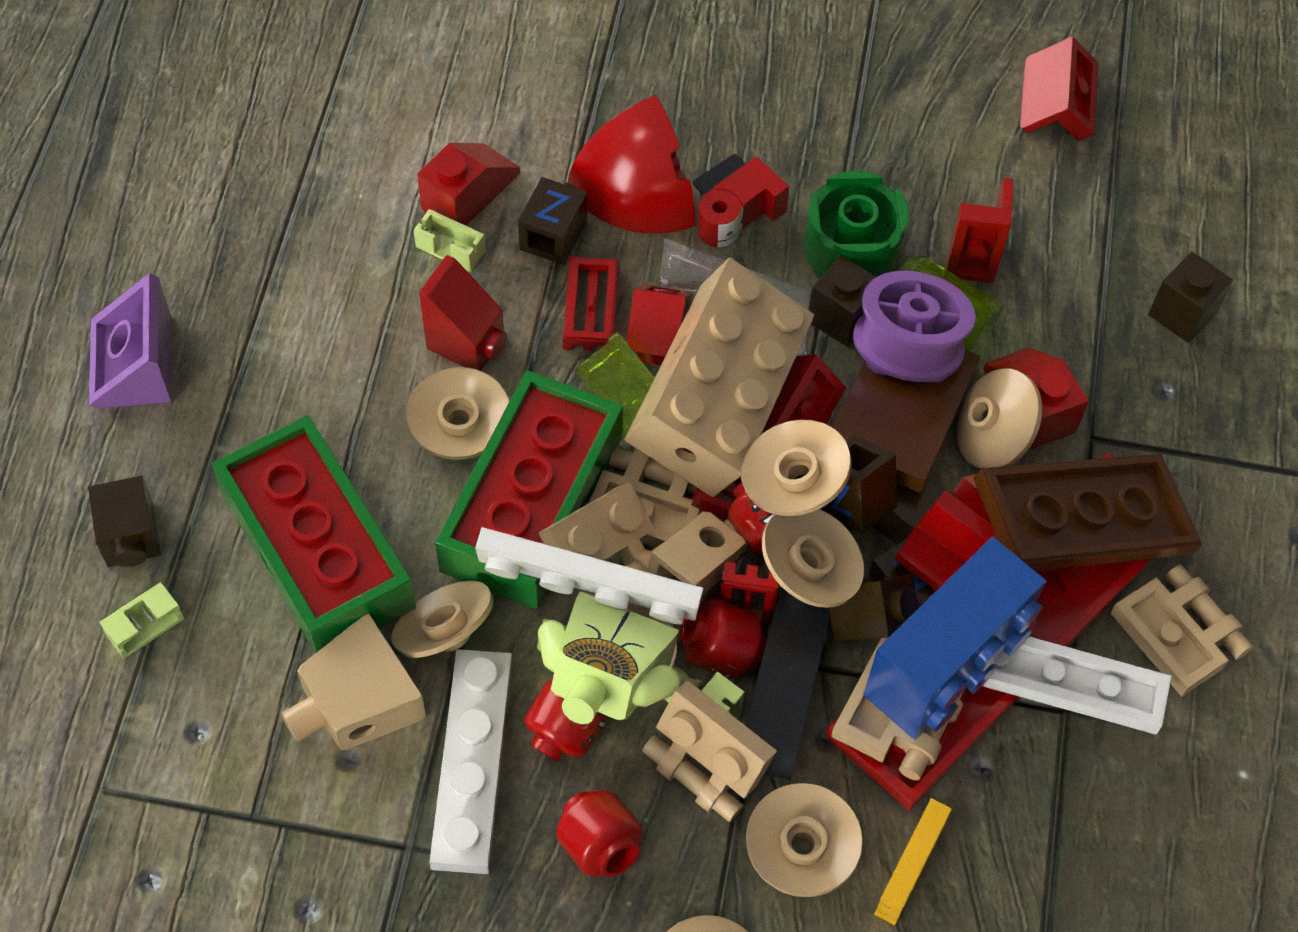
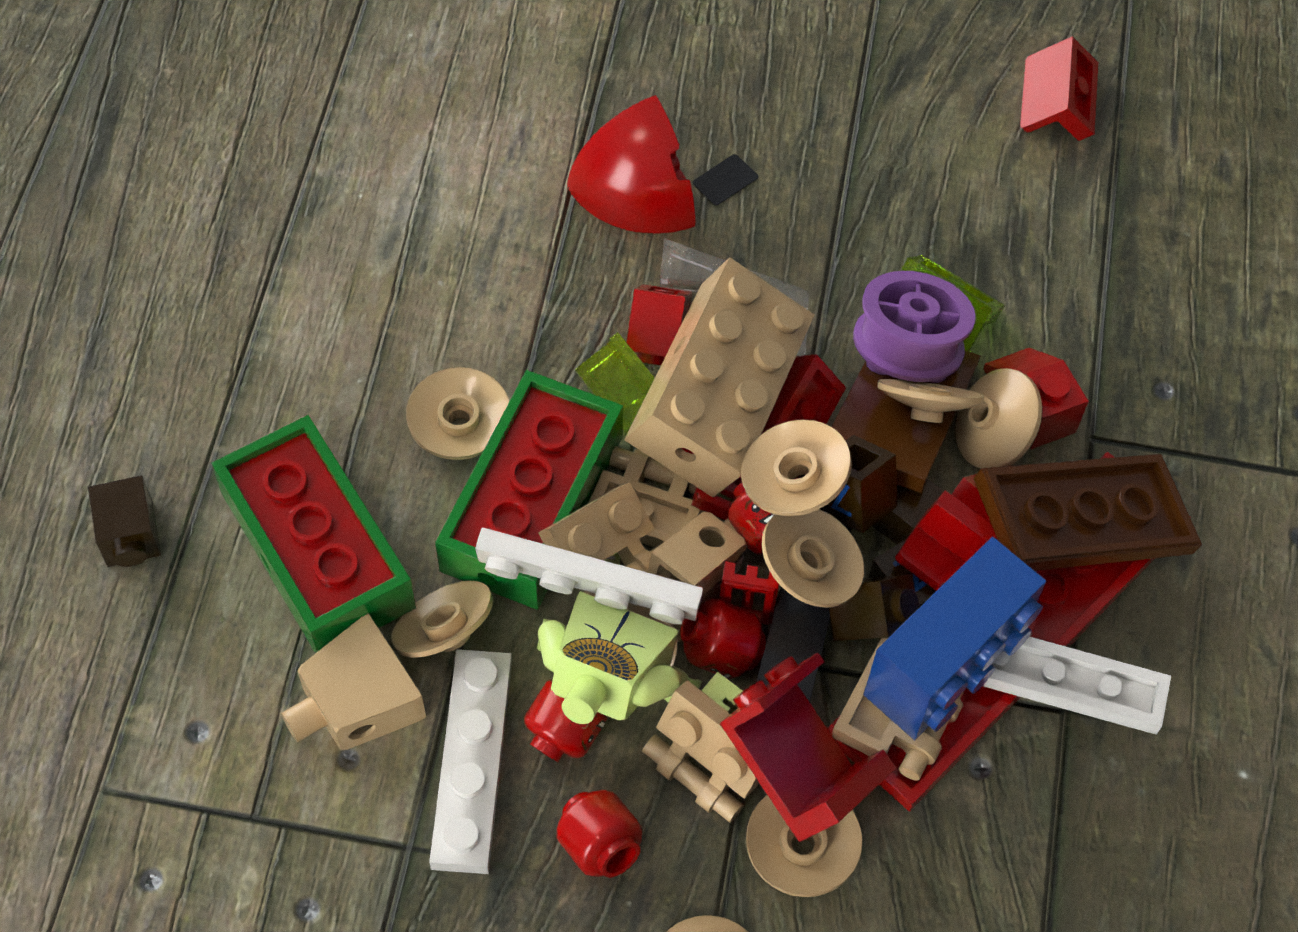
medium lavender slope [89,273,171,408] -> none
yellowish green piece [99,582,184,659] -> none
yellowish green piece [414,209,486,273] -> none
red slope [417,143,521,226] -> none
red slope [419,255,507,371] -> none
dark brown brick [518,177,587,265] -> none
red tile [563,257,619,352] -> none
red leg [698,156,789,247] -> none
green brick [803,171,909,279] -> none
dark brown brick [808,255,876,347] -> none
yellow tile [874,798,952,926] -> none
red panel [945,178,1013,283] -> none
tan plate [1111,564,1254,697] -> none
dark brown brick [1148,251,1233,343] -> none
none -> red panel [720,653,896,842]
none -> tan dish [877,379,984,423]

